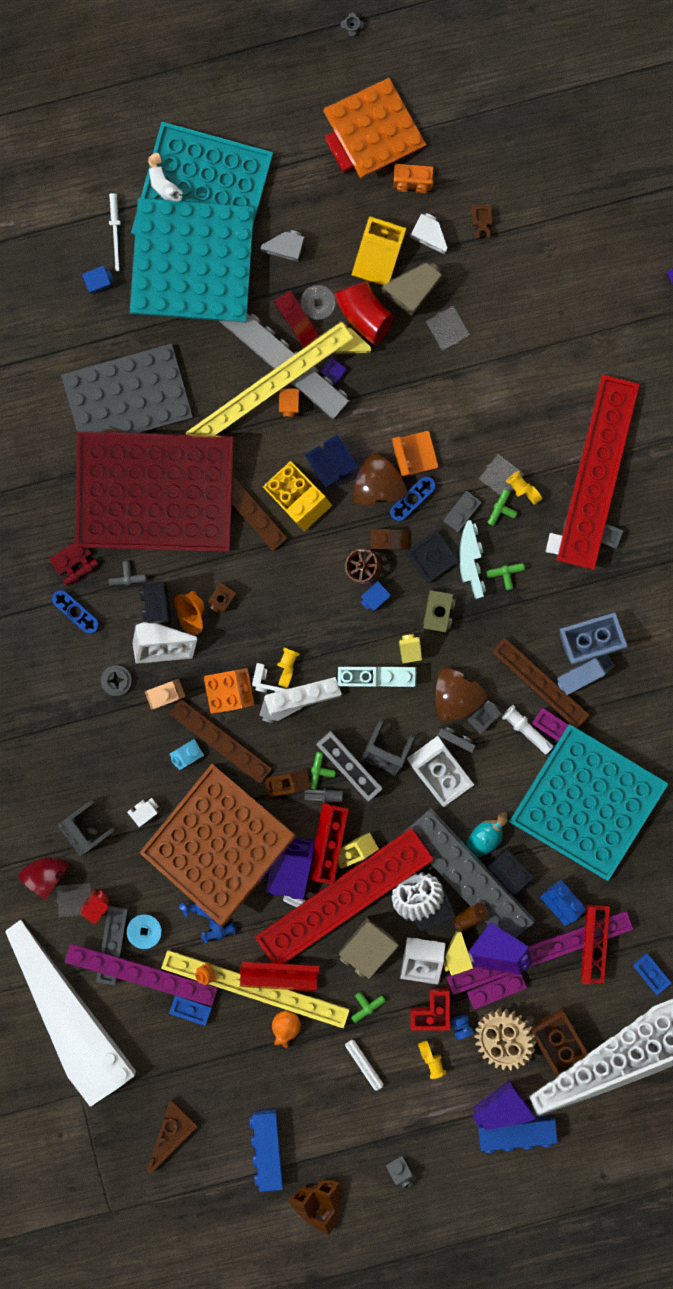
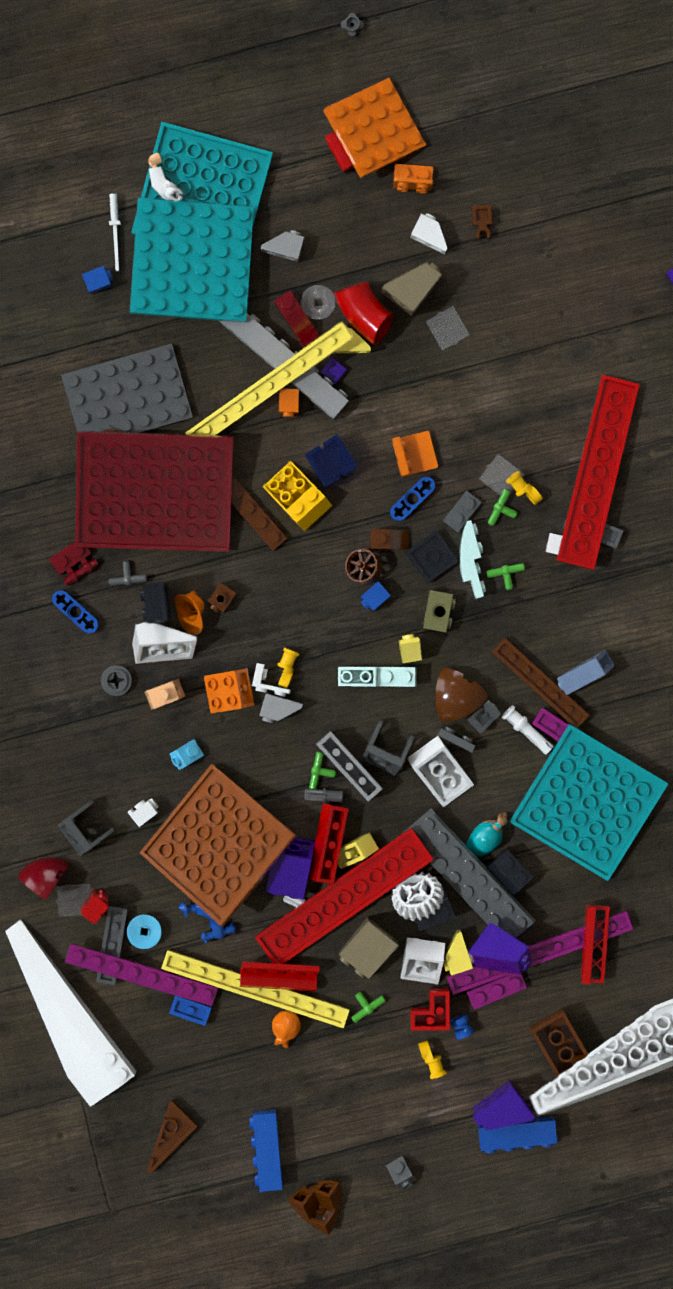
reddish brown plate [169,699,272,783] -> none
orange plate [195,962,217,985] -> none
white plate [264,677,342,715] -> none
reddish brown slope [264,769,311,797] -> none
white axle [345,1039,383,1091] -> none
yellow slope [352,216,406,286] -> none
reddish brown brick [353,453,407,505] -> none
reddish brown piece [453,903,488,931] -> none
tan gear [474,1009,536,1071] -> none
blue brick [540,880,586,926] -> none
sand blue slope [560,613,627,664] -> none
blue plate [632,953,672,995] -> none

